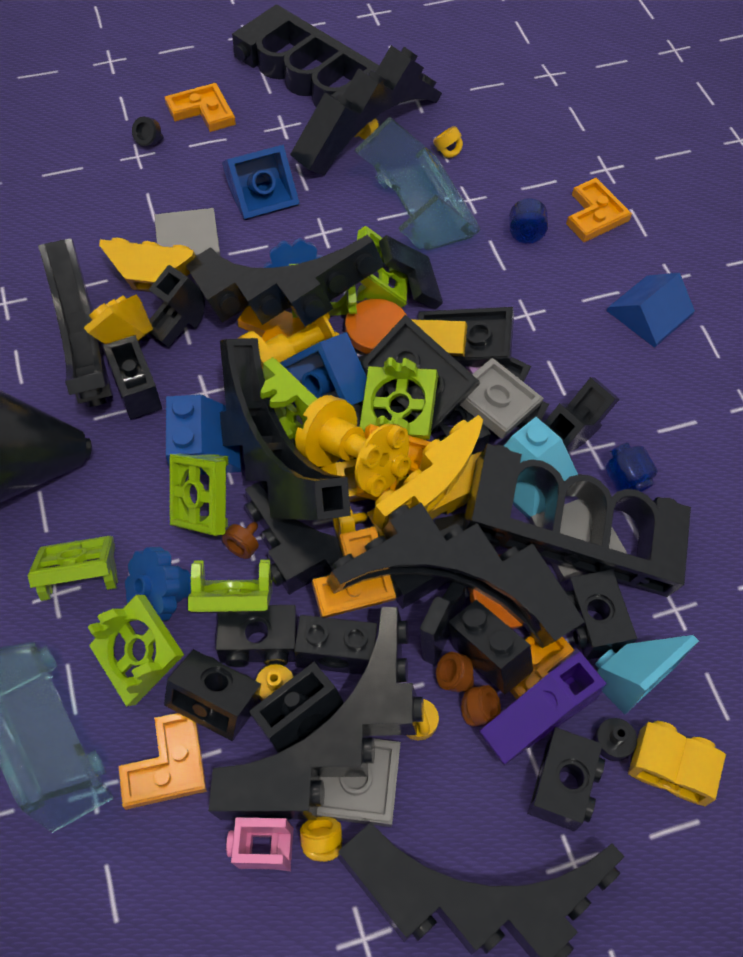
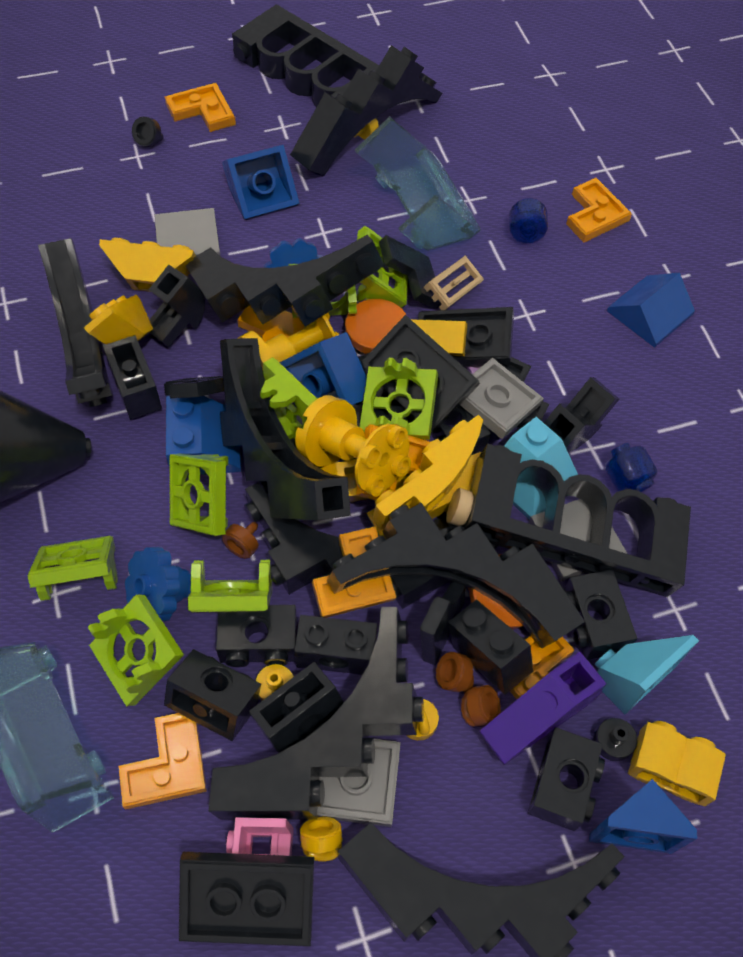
yellow tile [332,507,368,537] -> none
yellow tile [433,126,463,158] -> none
none -> black tile [164,376,224,398]
none -> black tile [179,852,314,946]
none -> tan tile [424,255,484,310]
none -> tan tile [446,488,474,526]
none -> blue slope [589,779,697,854]

